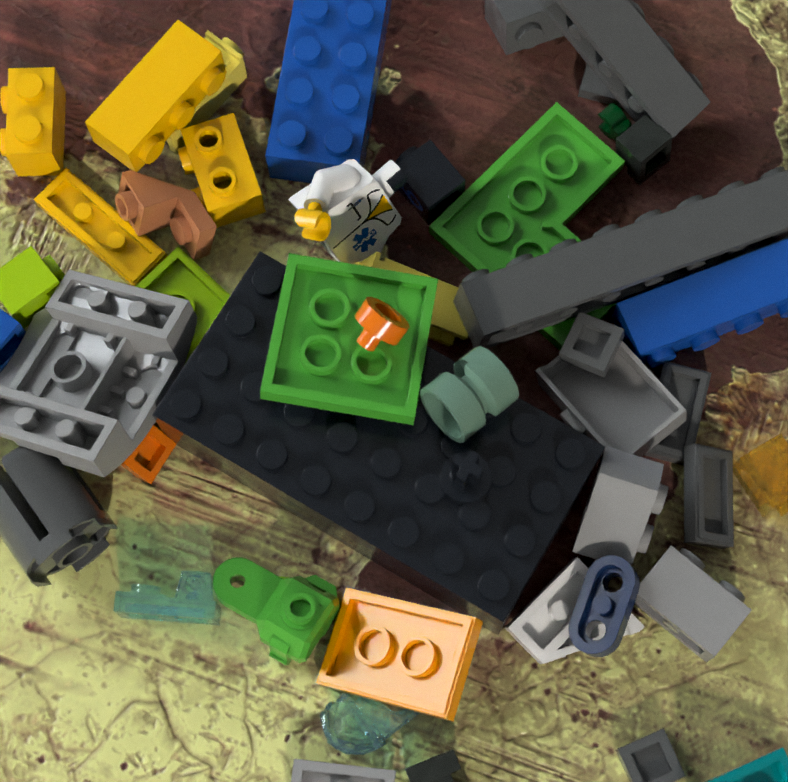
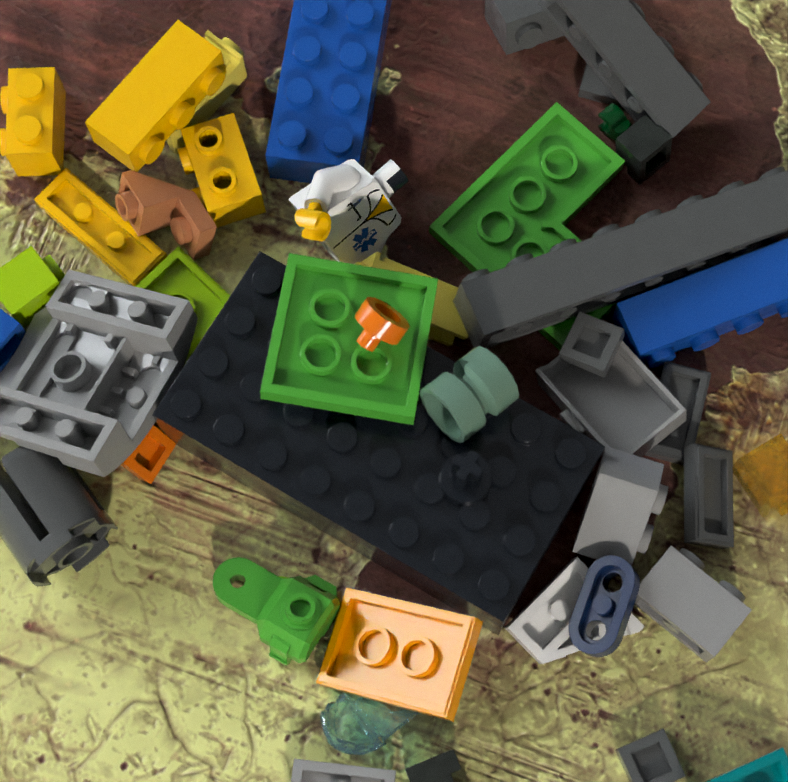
clear light blue hinge [113,571,222,626] -> none
black brick [395,140,466,225] -> none

